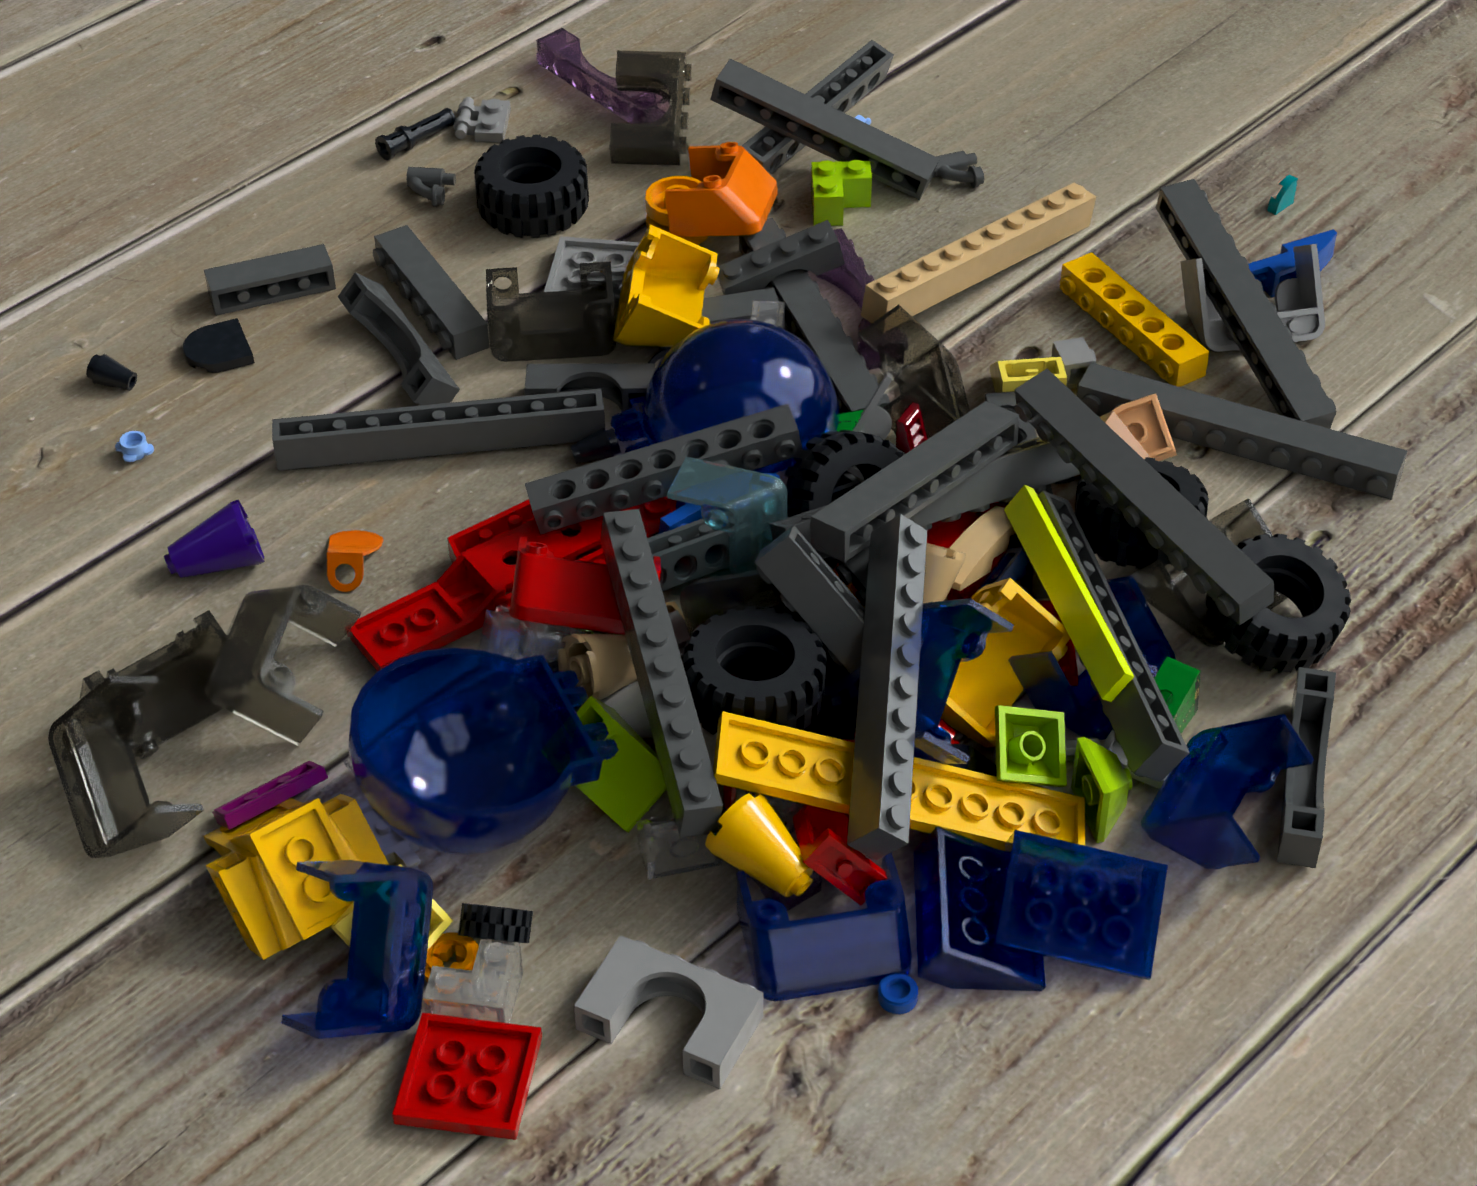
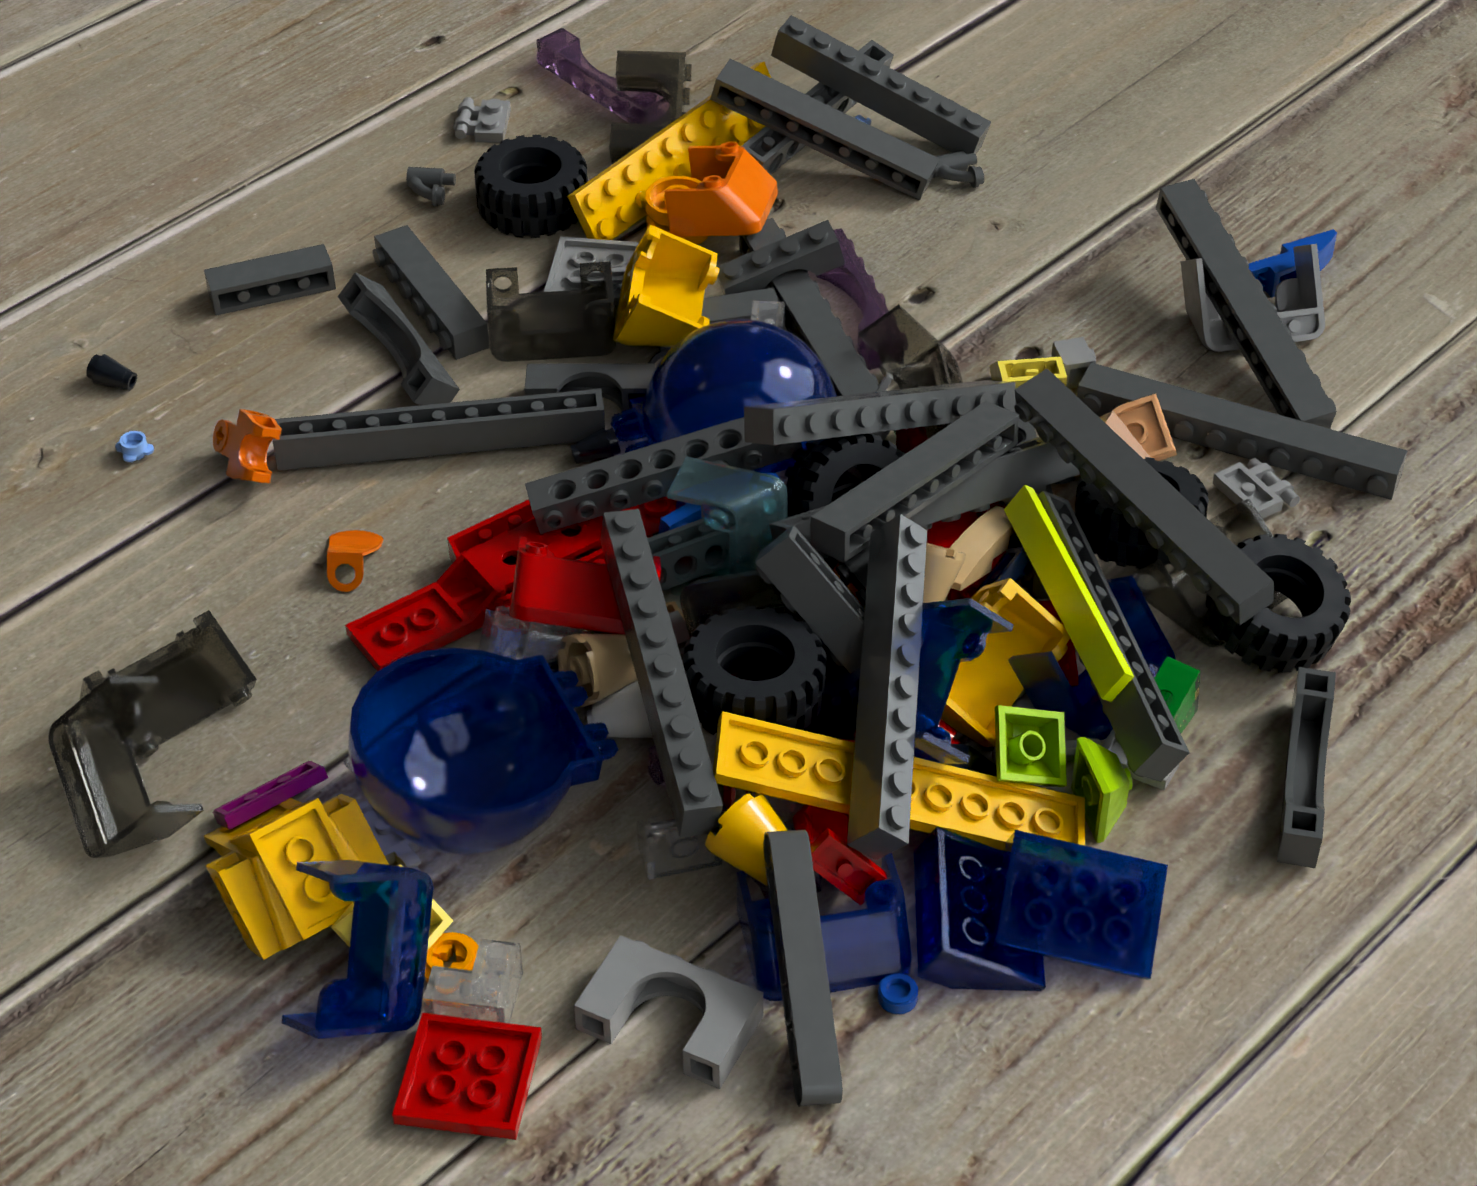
dark purple cone [164,499,265,578] -> none
black tile [183,318,255,373] -> none
clear smoke windscreen [205,585,361,746] -> none
black pin [375,108,456,161] -> none
black tyre [458,903,533,943] -> none
lime slope [543,696,667,833] -> none
lime brick [811,160,872,226] -> none
tan brick [861,182,1097,331] -> none
yellow brick [1060,252,1209,387] -> none
clear blue windscreen [1141,714,1314,869] -> none
teal tile [1267,174,1298,215] -> none
none -> orange piece [213,409,282,484]
none -> yellow plate [567,62,771,240]
none -> dark grey brick [744,380,1016,445]
none -> dark grey beam [763,830,843,1107]
none -> dark grey brick [771,15,991,154]
none -> light grey plate [1212,458,1300,522]

